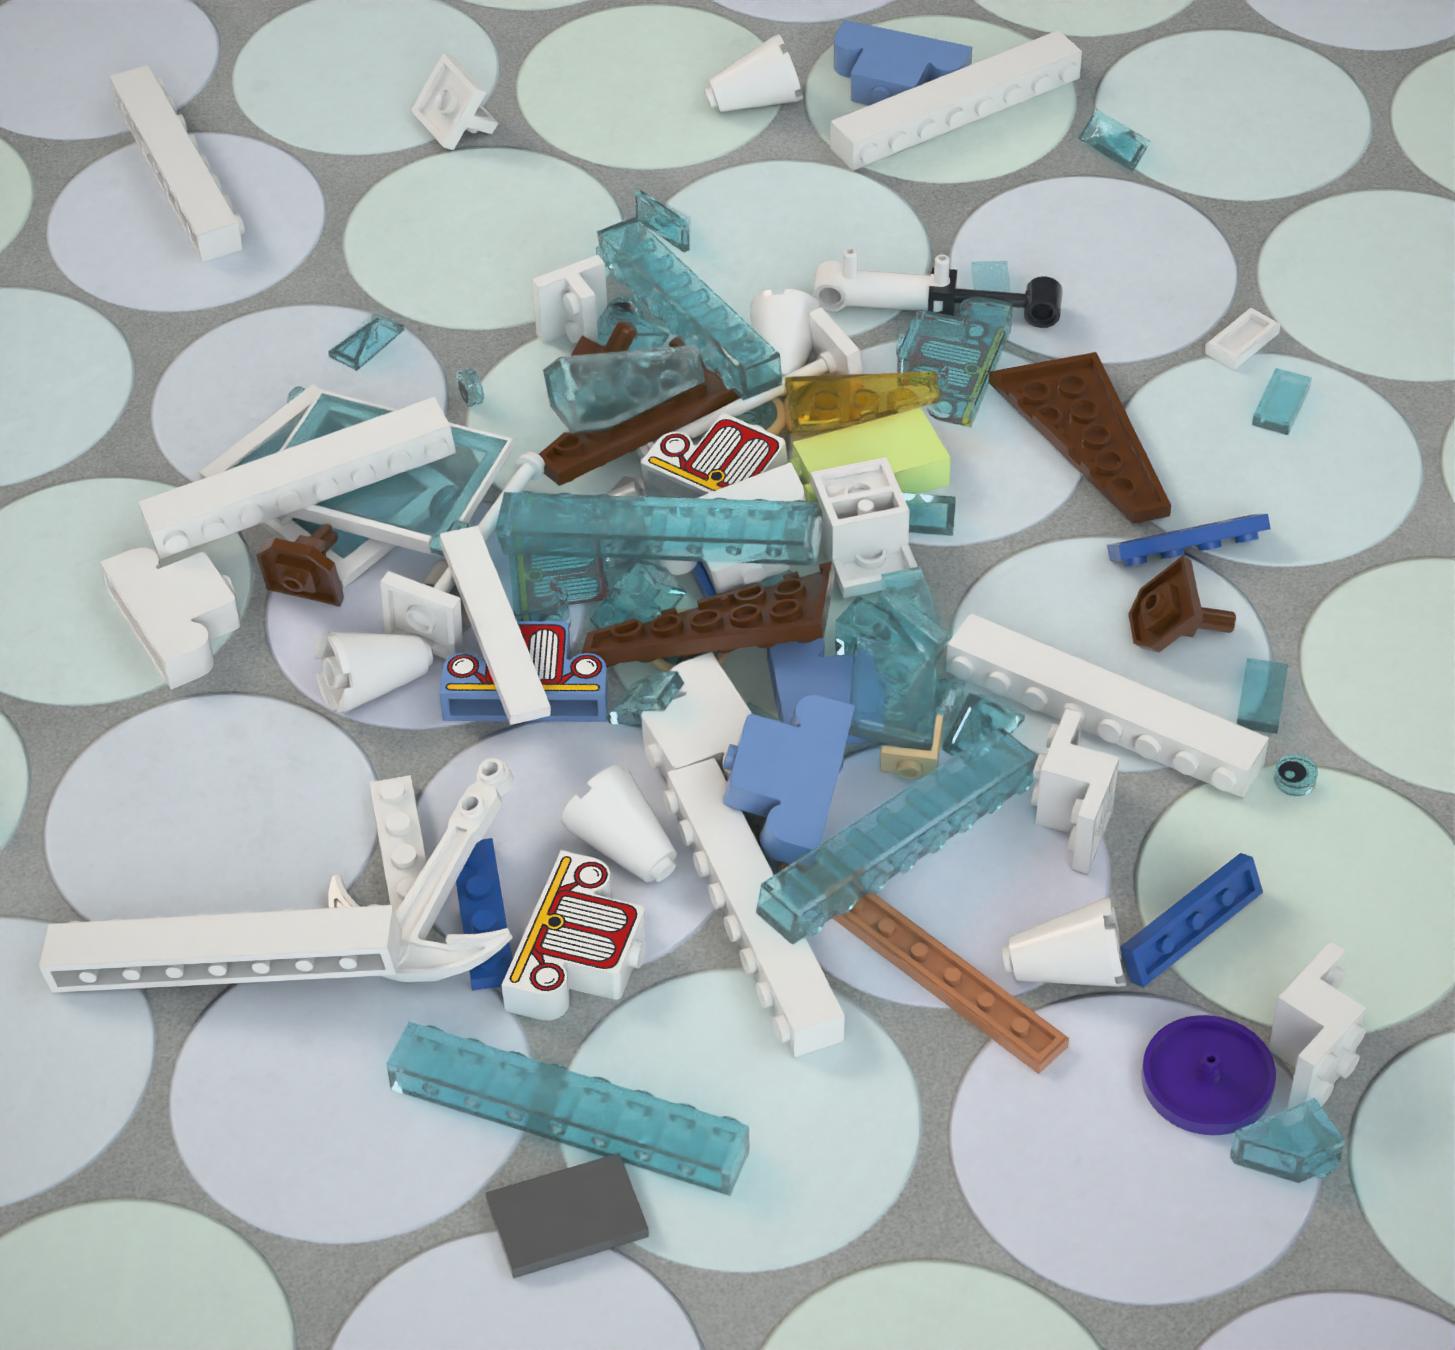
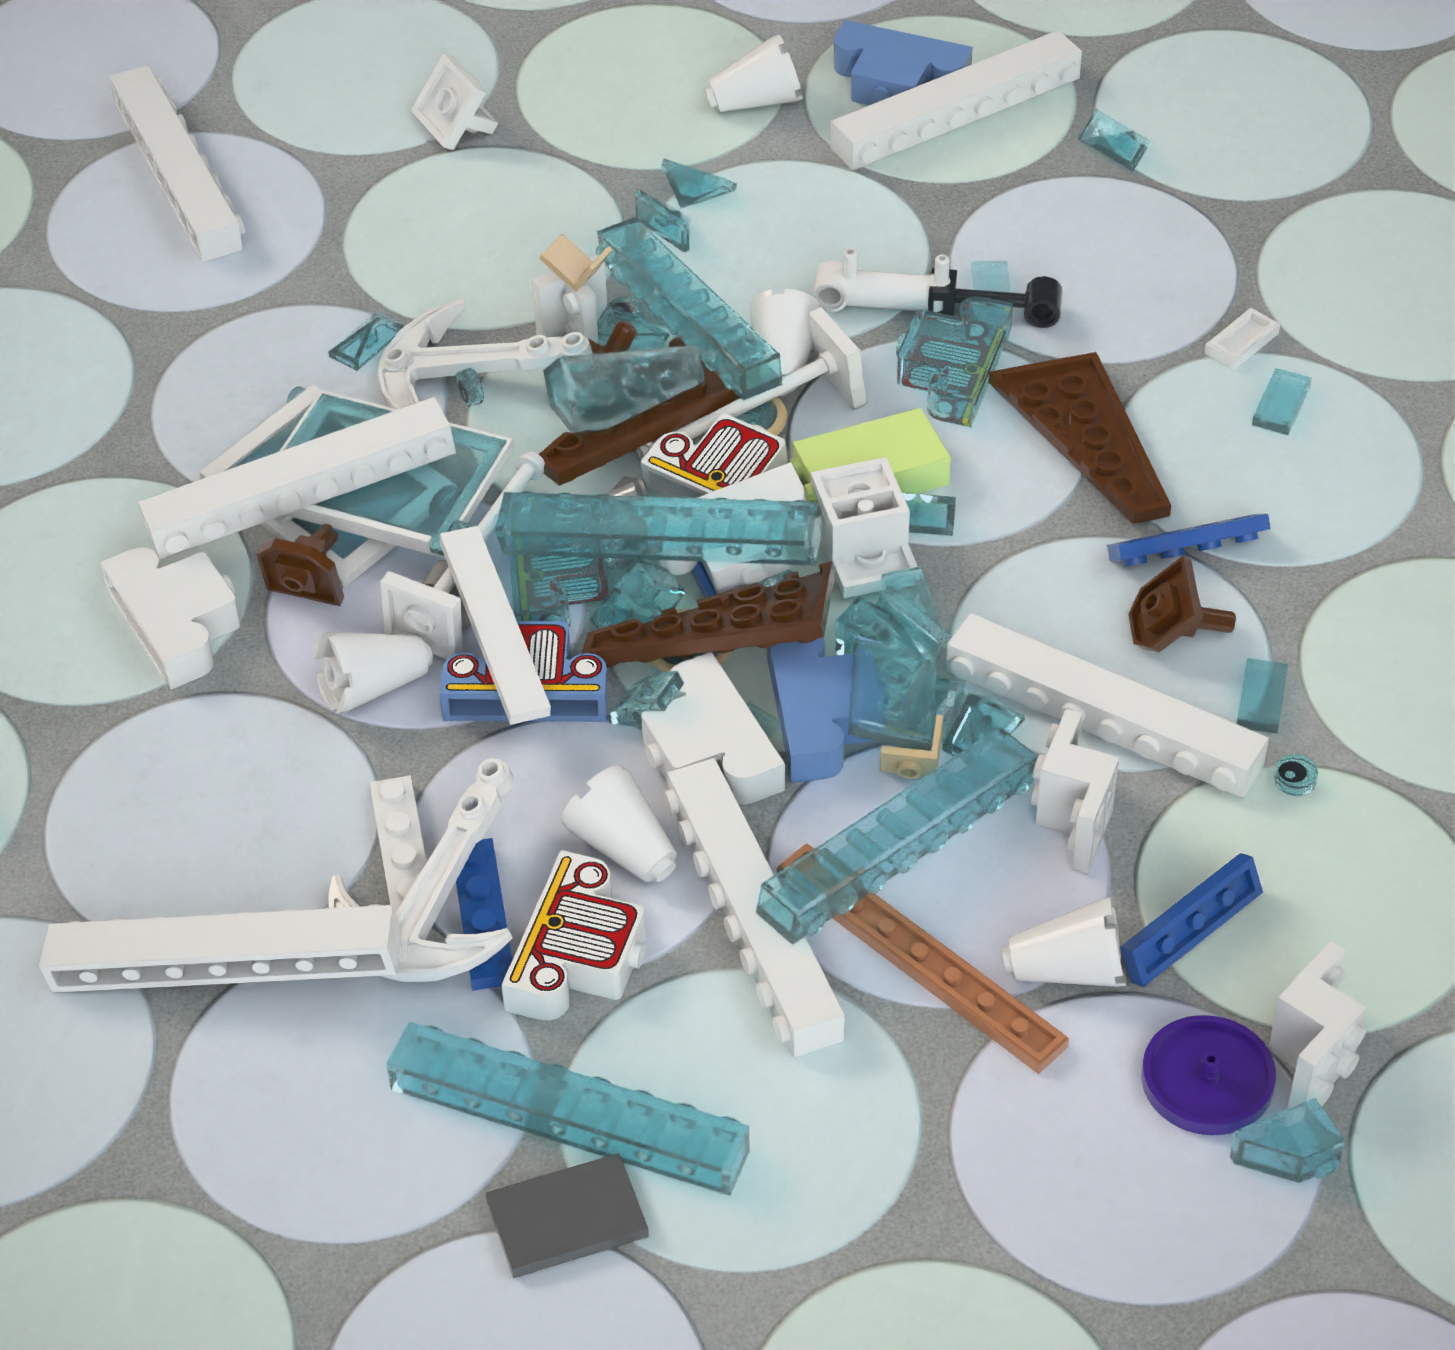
medium blue brick [723,694,855,870] -> none
clear yellow wedge [783,371,941,437] -> none
none -> white piece [378,298,593,409]
none -> tan bracket [539,234,613,292]
none -> clear light blue slope [661,158,737,209]

